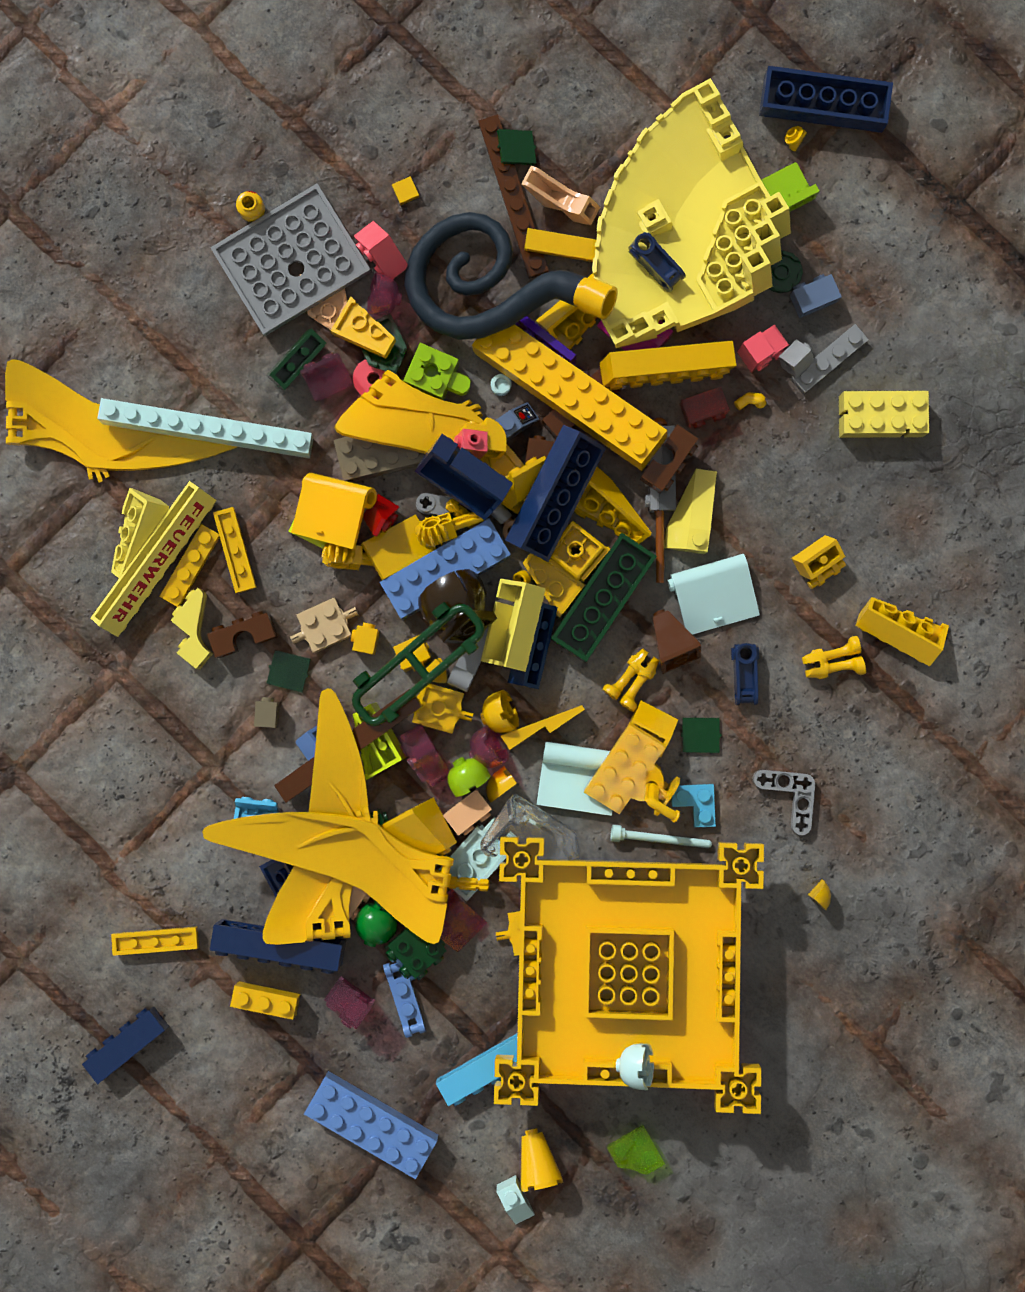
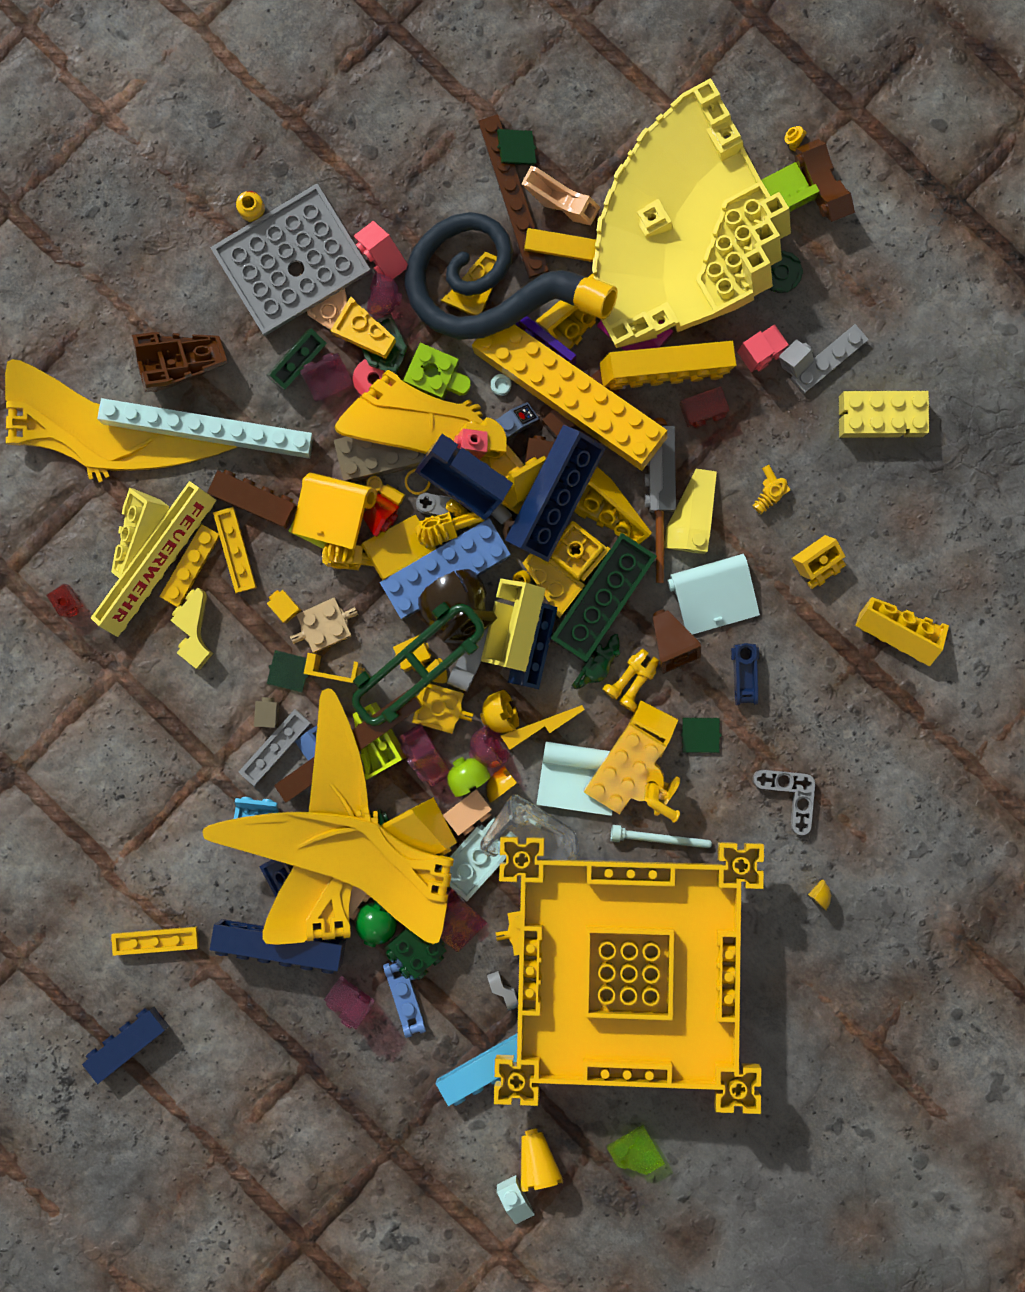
reddish brown arch [207,611,278,658] -> none
yellow brick [230,981,301,1020] -> none
medium blue brick [304,1071,438,1179] -> none
yellow brick [351,622,380,655] -> none
yellow tile [392,176,419,206] -> none
yellow axle [448,876,489,892] -> none
light aqua cylinder [616,1043,654,1090] -> none
dark blue piece [628,232,686,292] -> none
reddish brown arch [640,424,698,494] -> none
medium azure plate [671,784,716,827] -> none
yellow arm [734,392,767,411] -> none
dark blue brick [759,66,893,133] -> none
sand blue brick [790,274,842,318] -> none
yellow piece [802,636,866,679] -> none
none -> clear red brick [46,584,83,618]
none -> reddish brown wedge [132,332,227,392]
none -> reddish brown brick [207,469,297,529]
none -> light grey plate [239,709,311,786]
none -> yellow brick [267,590,302,624]
none -> yellow panel [304,653,365,683]
none -> yellow bar [366,476,405,509]
none -> yellow piece [404,469,431,495]
none -> yellow wing [441,252,497,316]
none -> light grey piece [487,971,518,1011]
none -> dark green animal [571,634,620,690]
none -> yellow piece [753,465,790,514]
none -> reddish brown brick [795,139,855,222]

